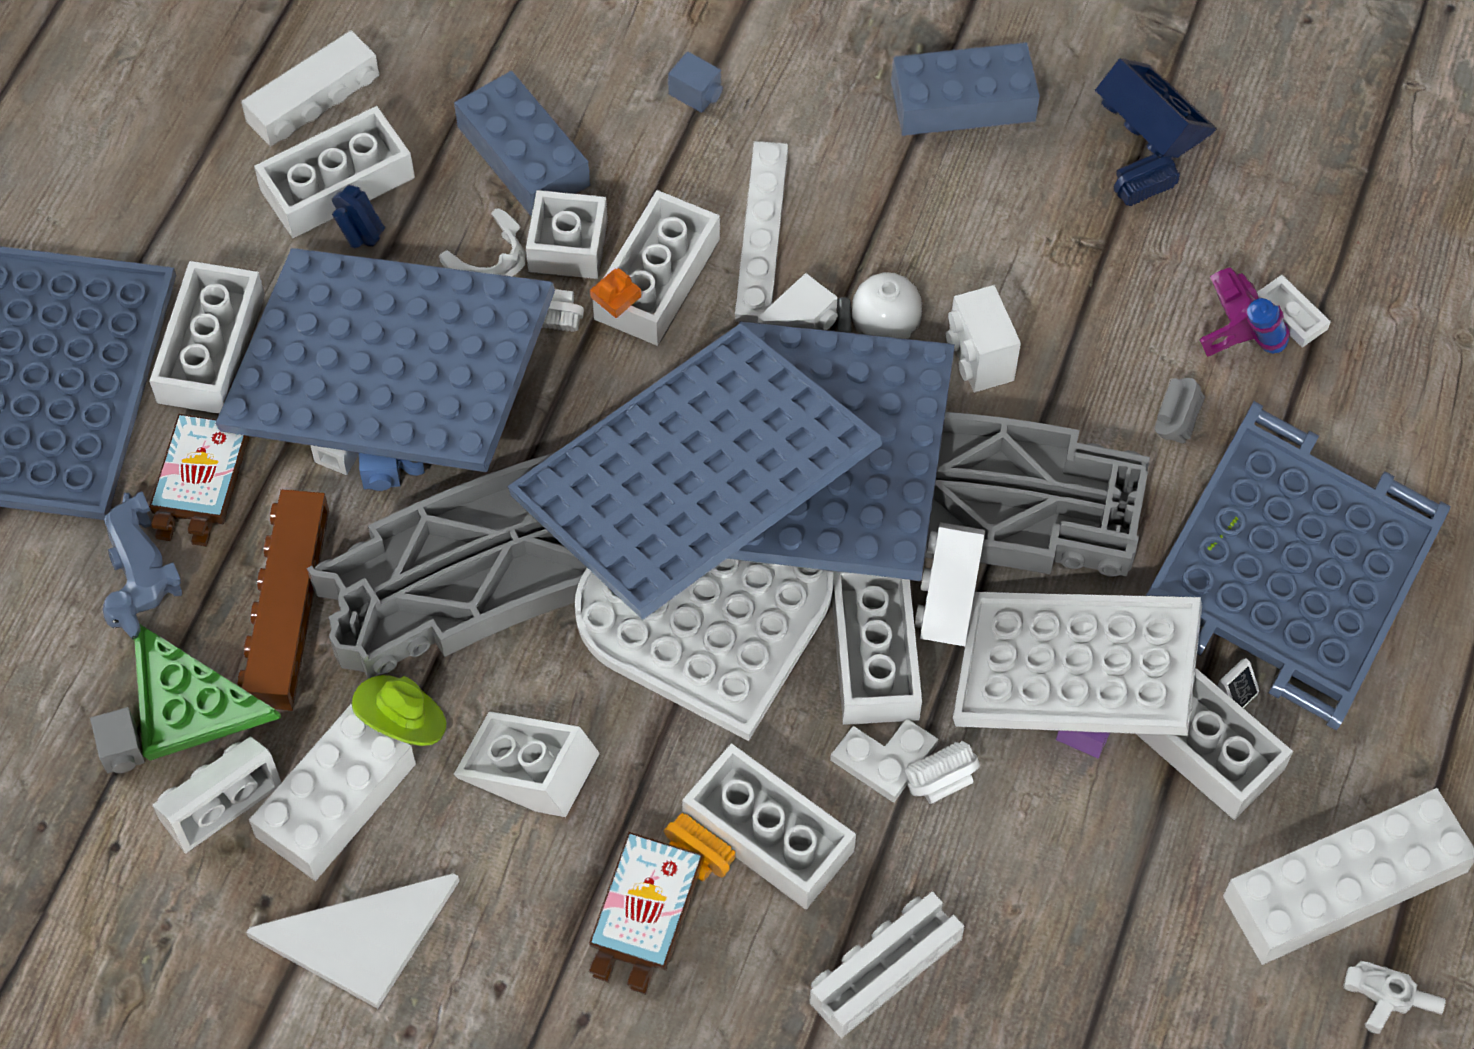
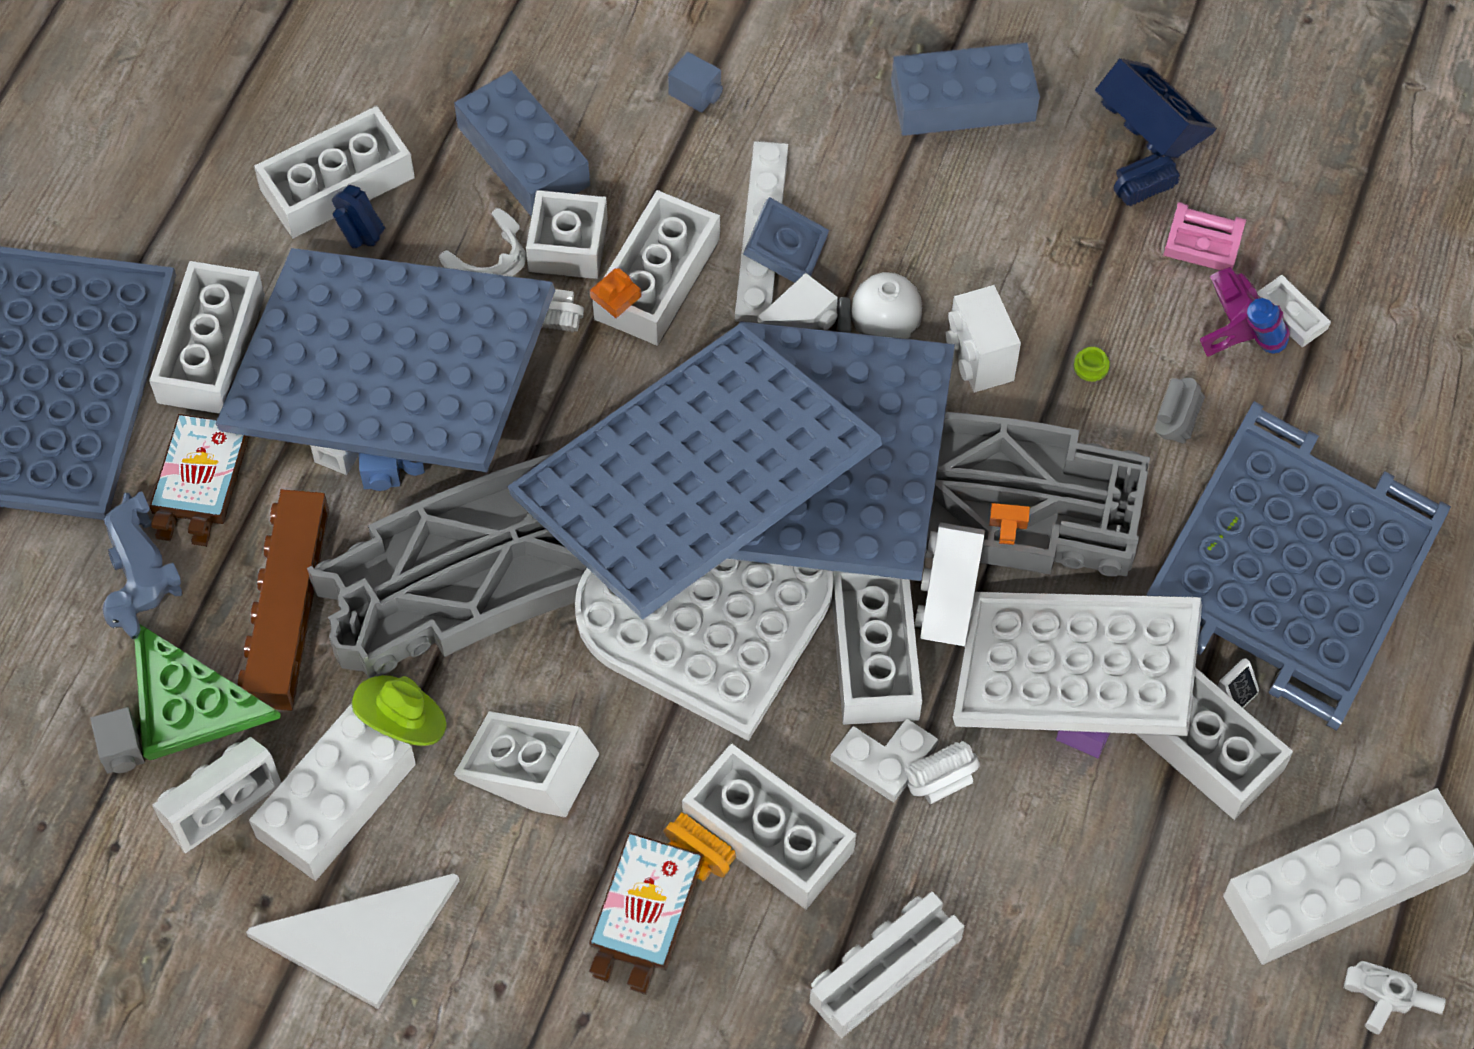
white brick [241,30,379,147] -> none
none -> sand blue tile [743,197,829,283]
none -> orange tile [989,503,1030,545]
none -> lime plate [1073,347,1110,382]
none -> bright pink plate [1163,202,1246,270]

